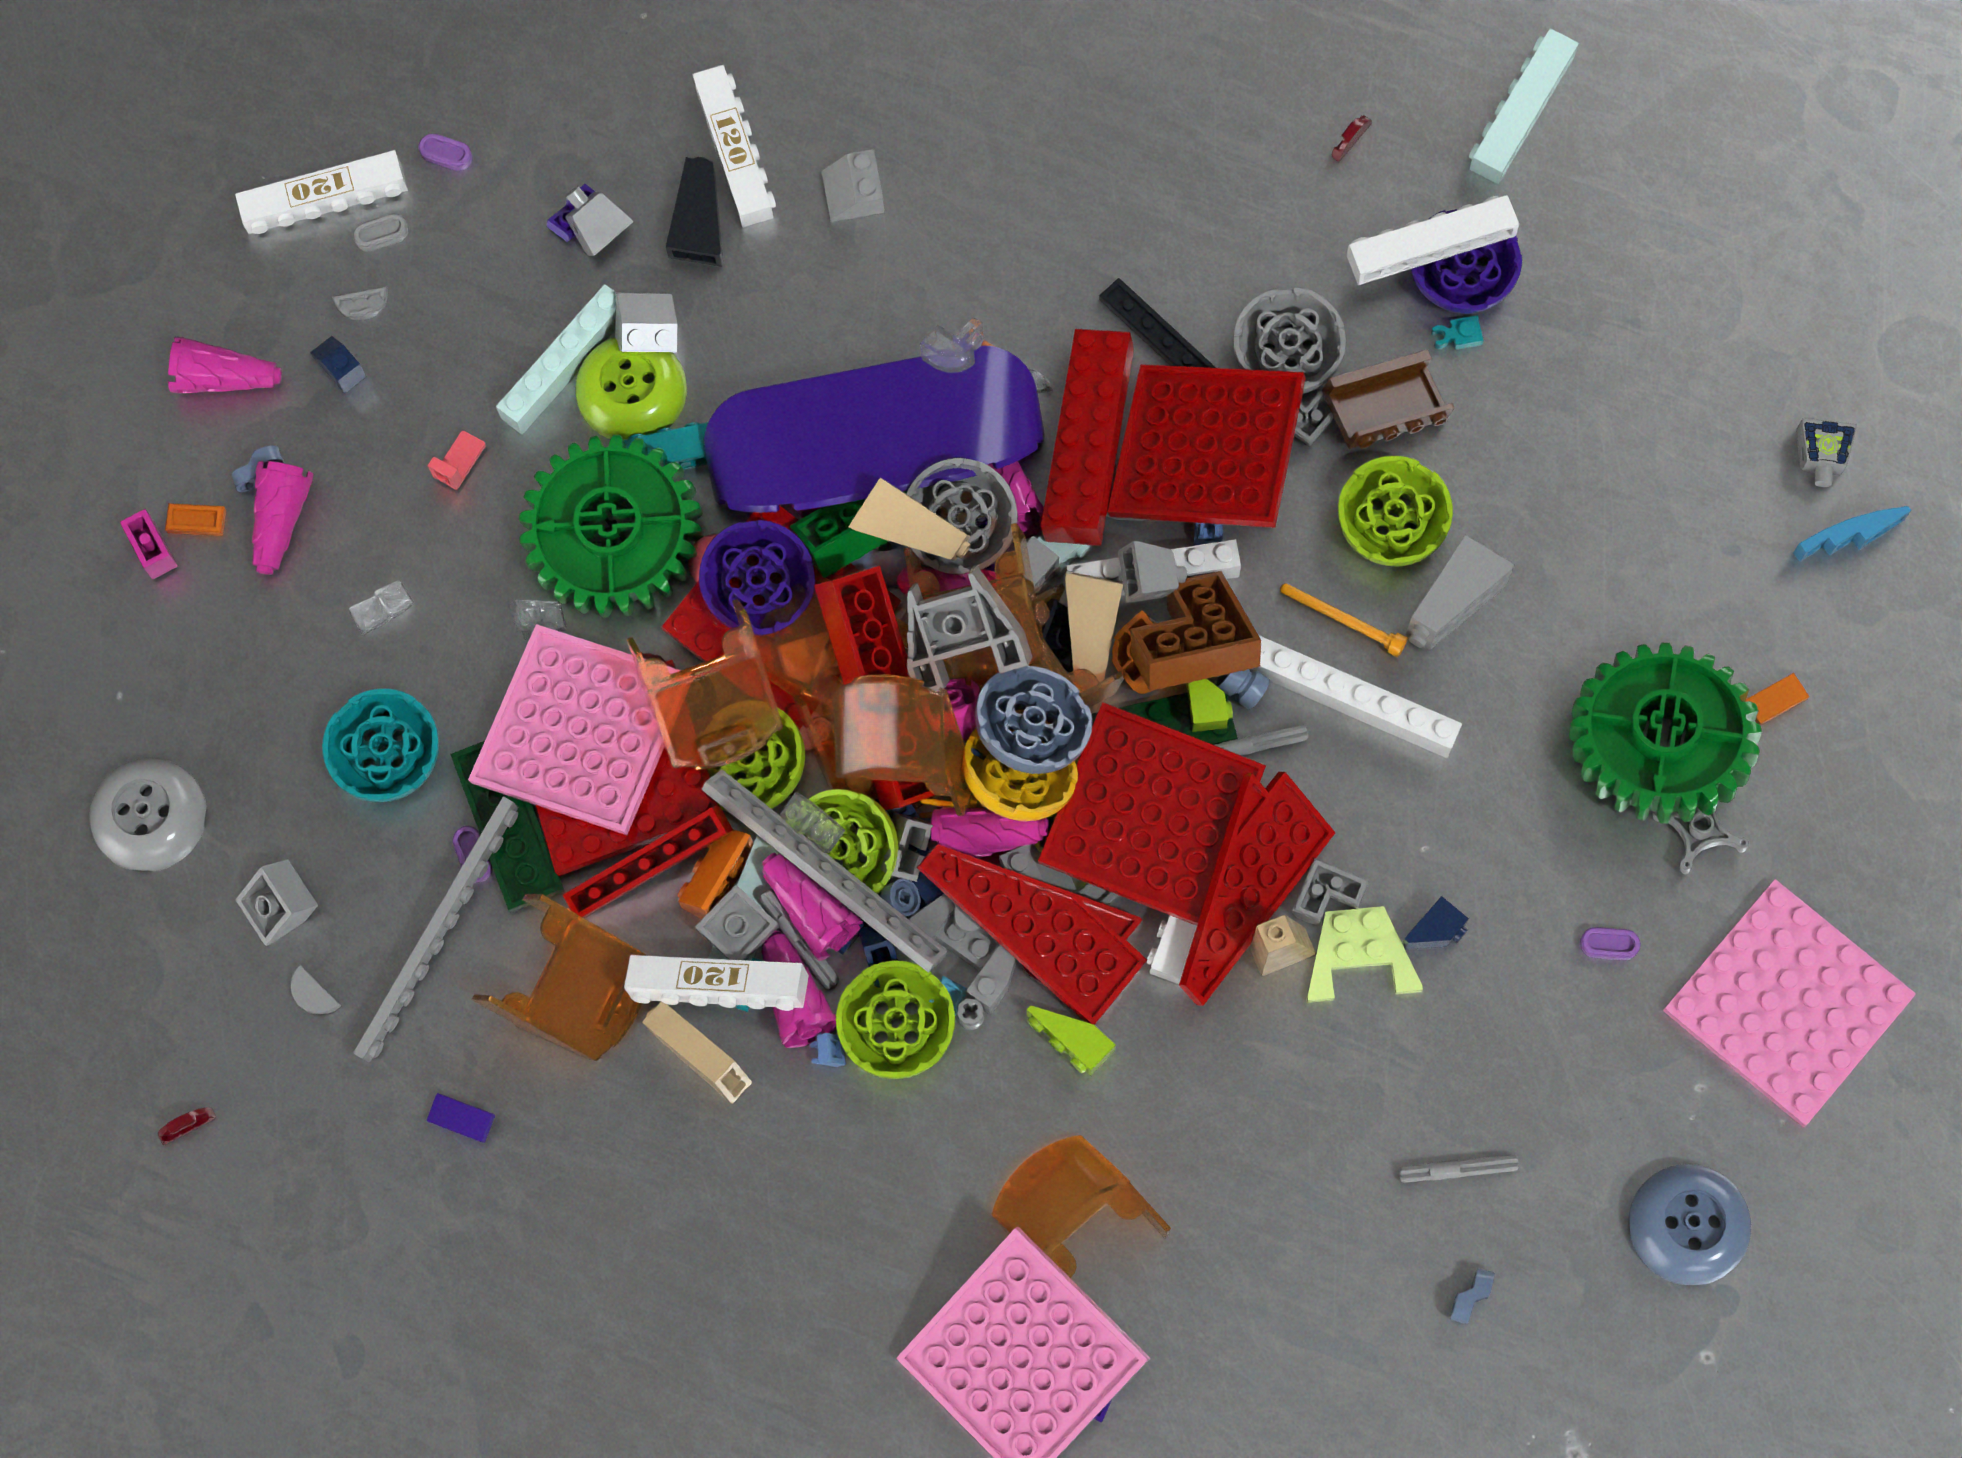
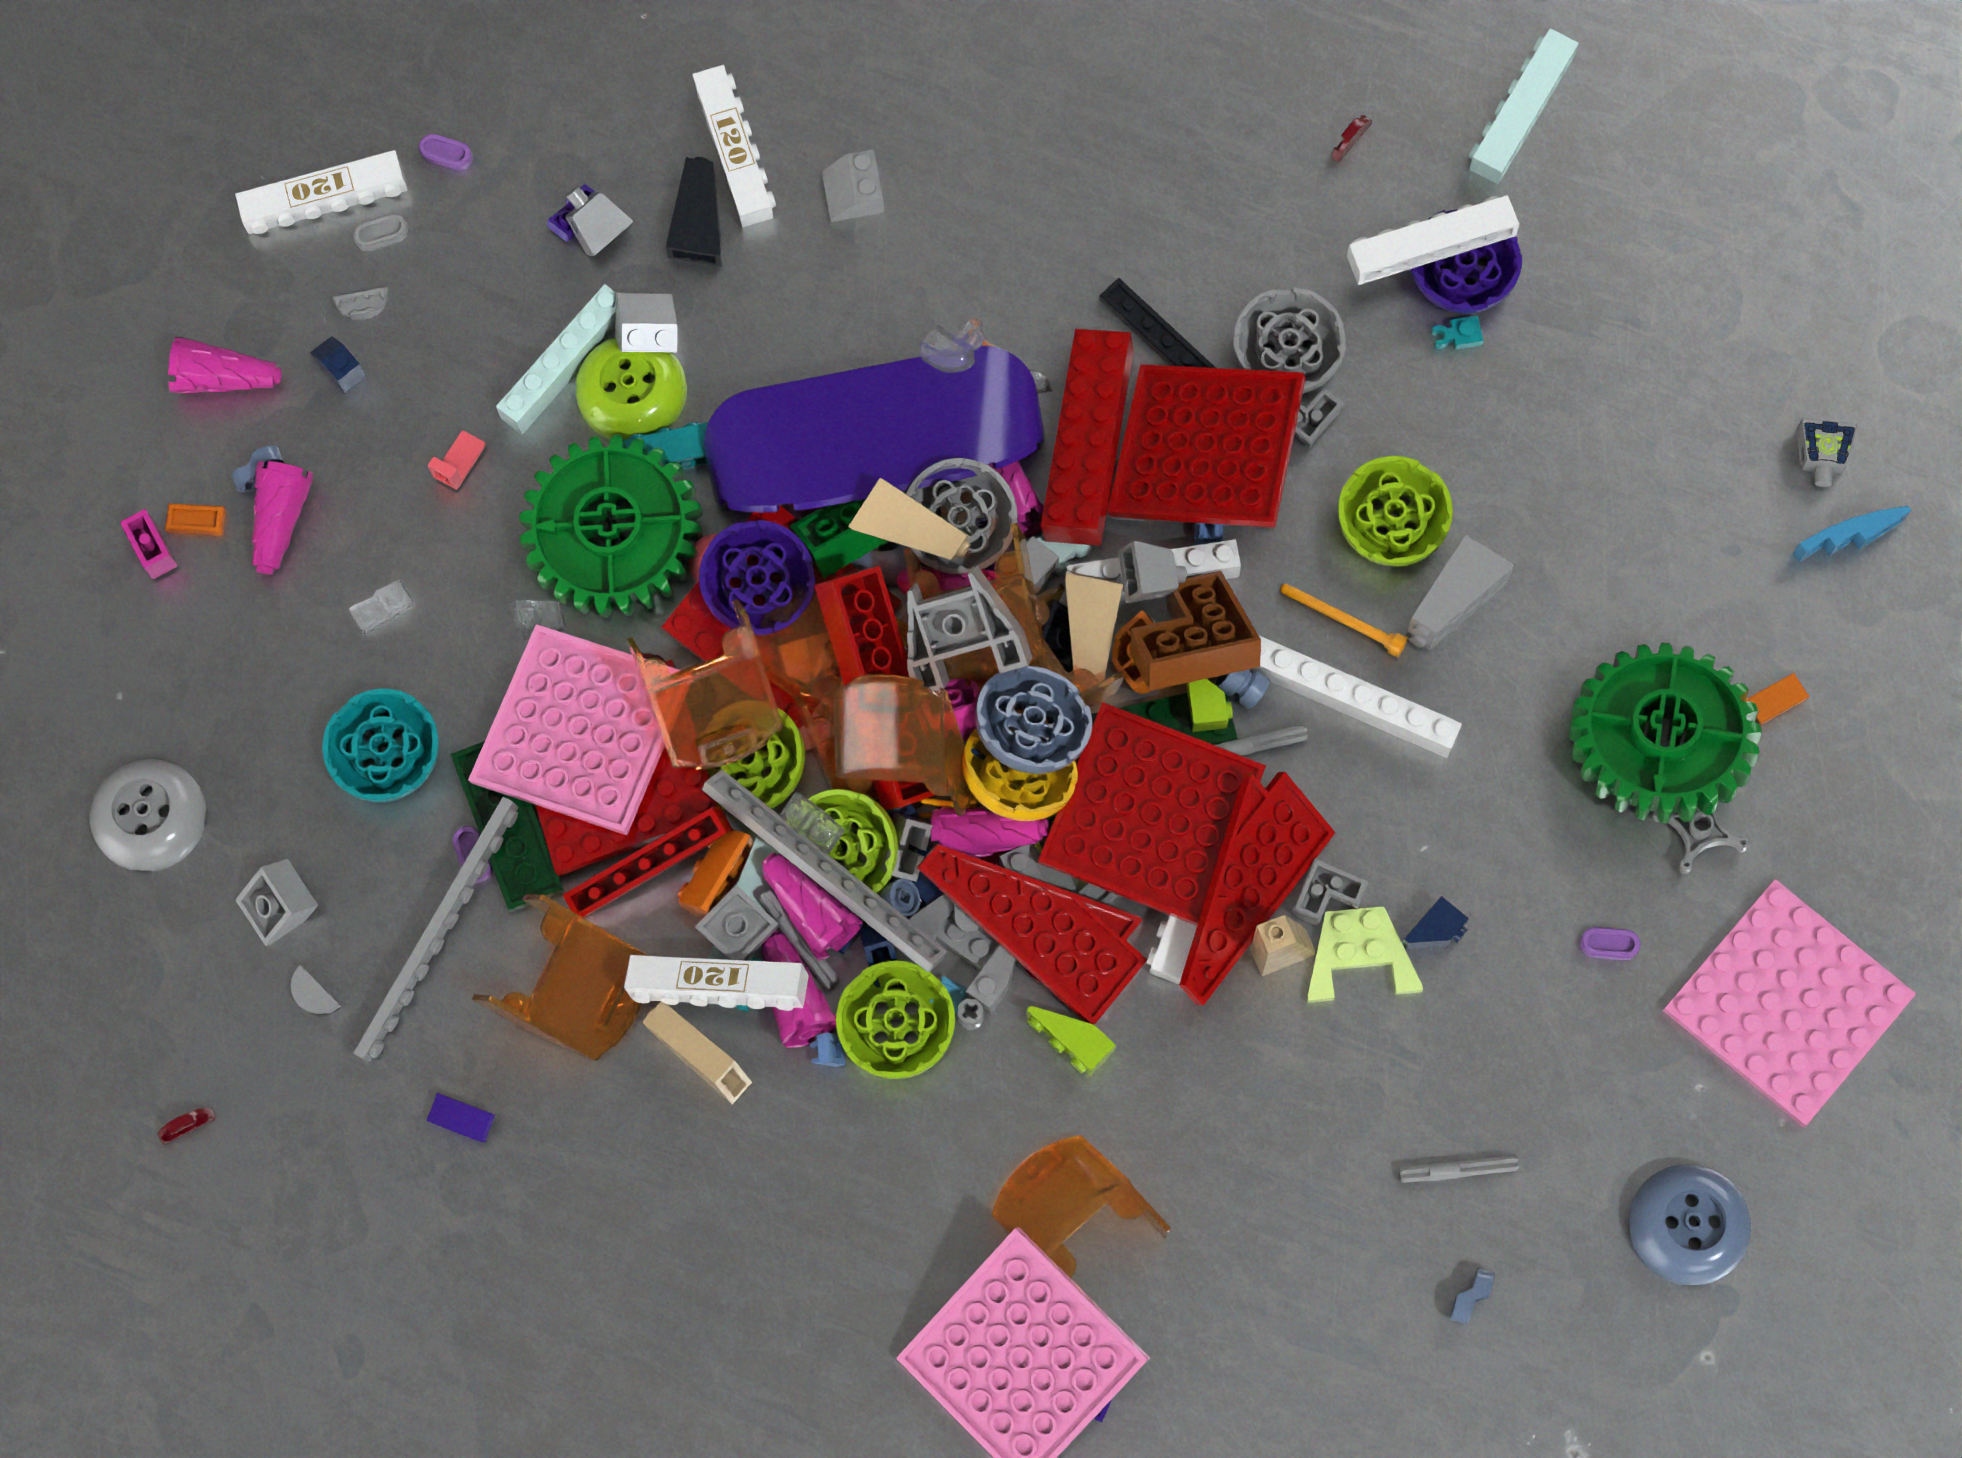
panel [1321,349,1455,449] -> none

